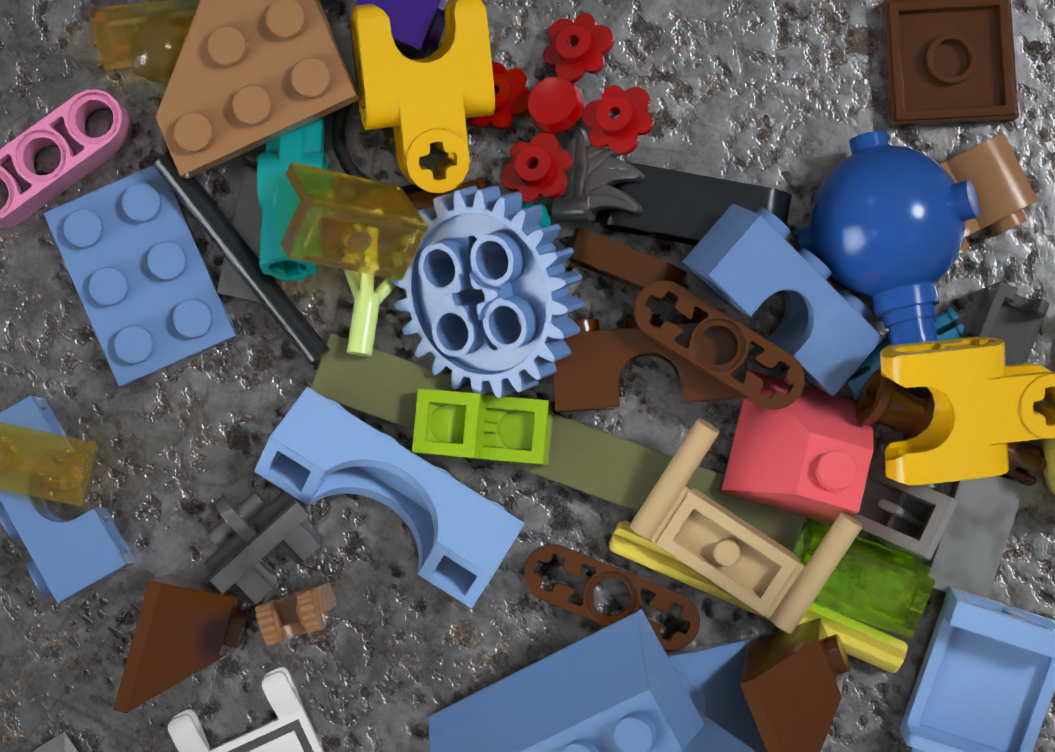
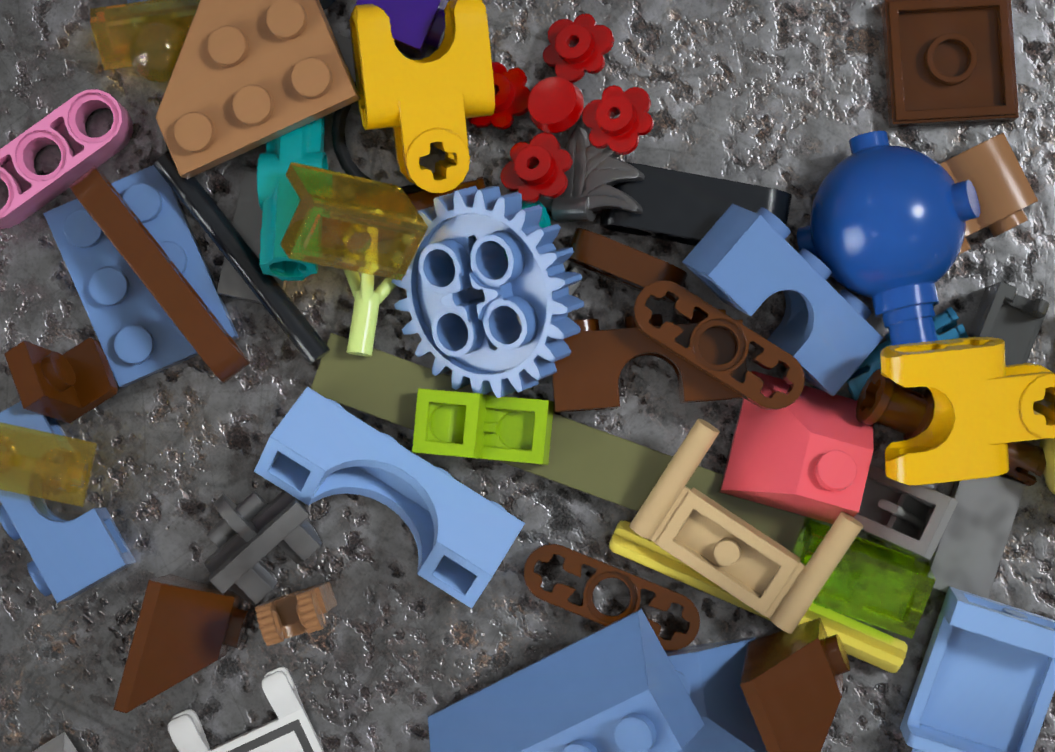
none -> reddish brown bracket [4,338,118,423]
none -> reddish brown beam [69,166,250,383]

